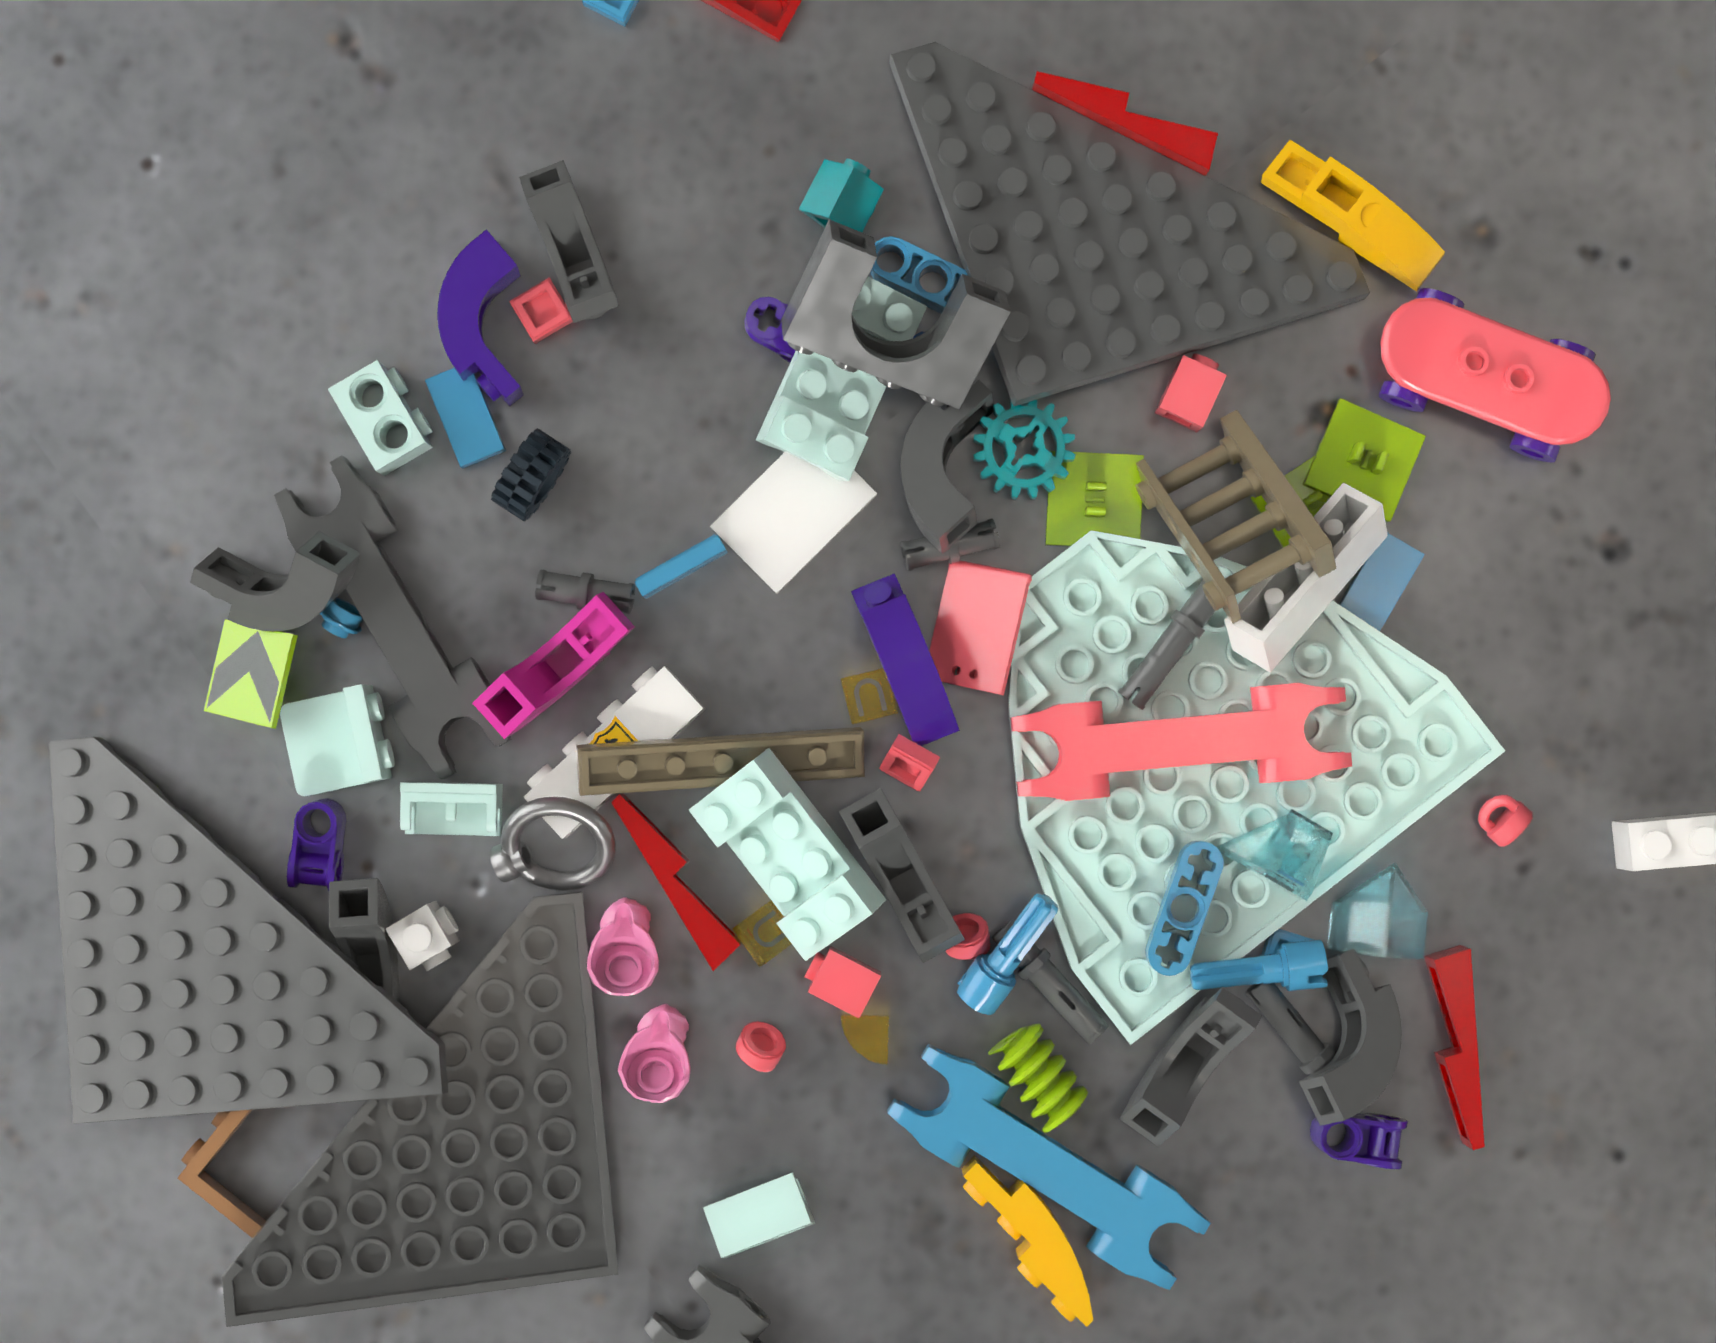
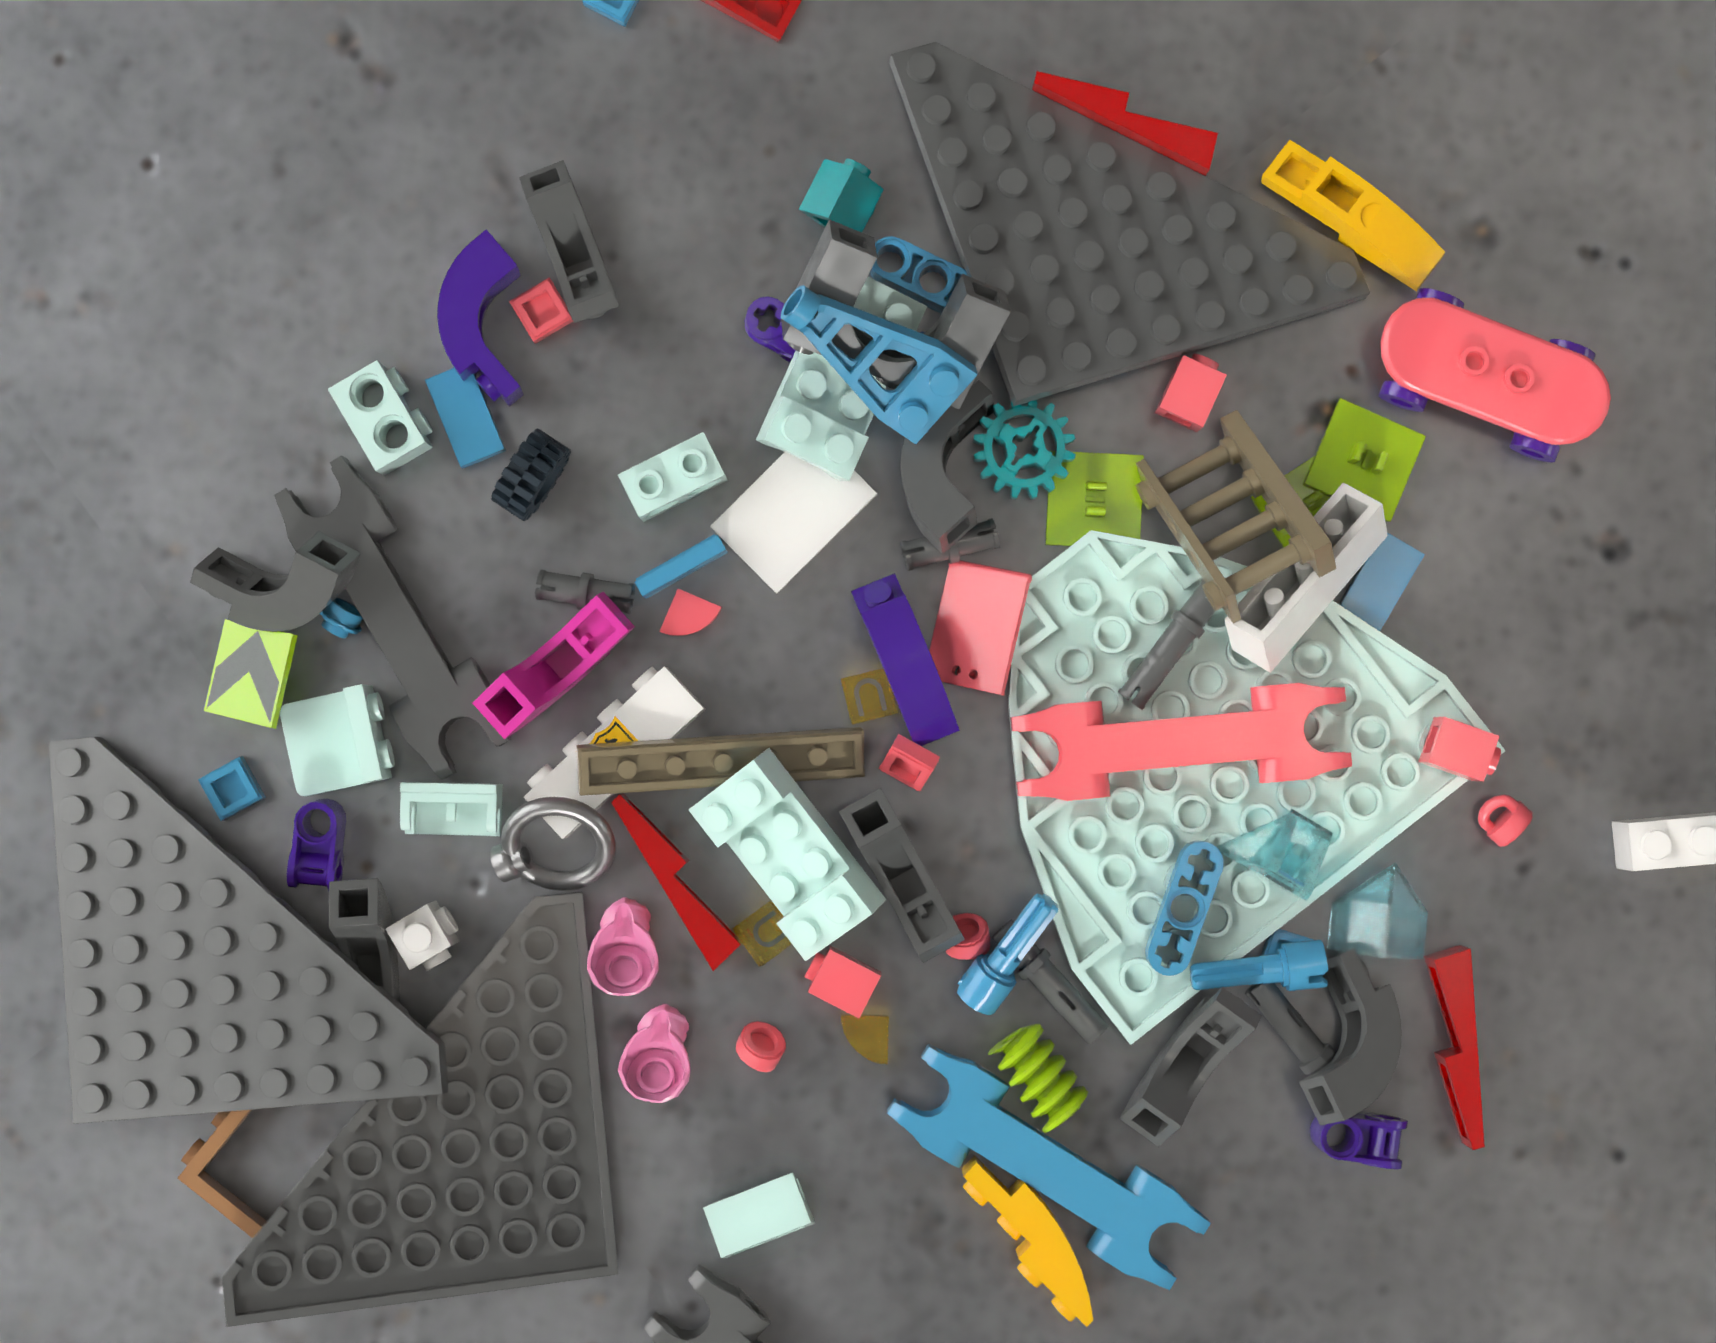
none -> dark azure tile [198,756,266,821]
none -> light aqua brick [618,432,728,522]
none -> coral tile [659,589,722,636]
none -> dark azure plate [781,285,978,444]
none -> coral brick [1418,717,1501,782]

